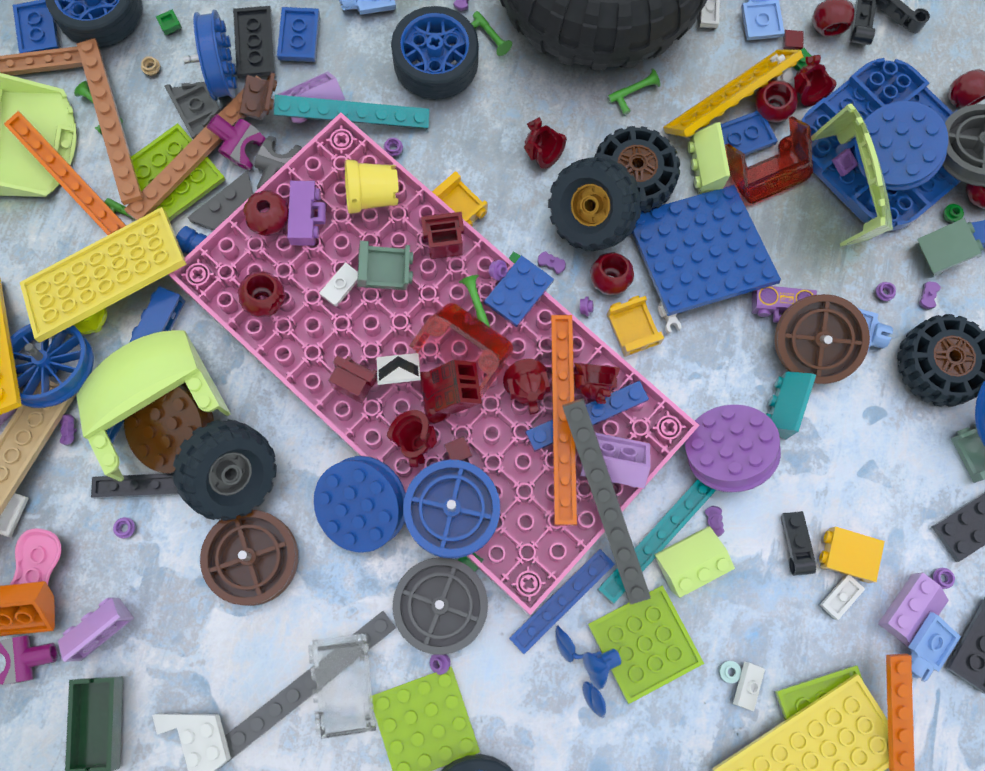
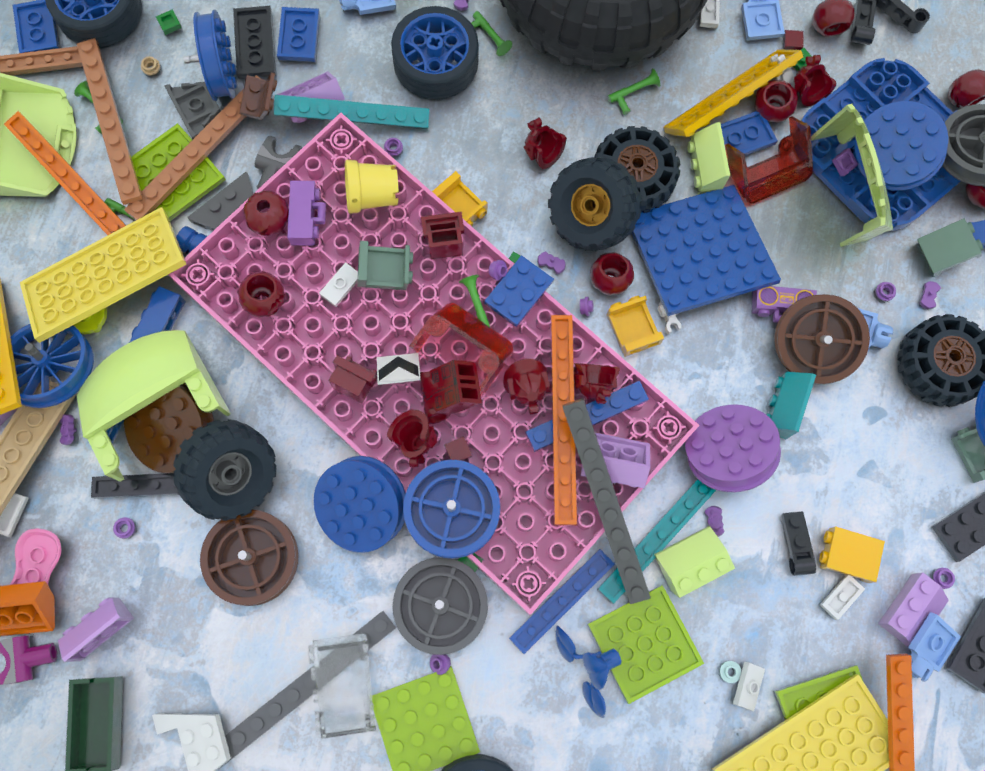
magenta connector [207,114,266,171] -> none
green plate [943,204,964,223] -> none

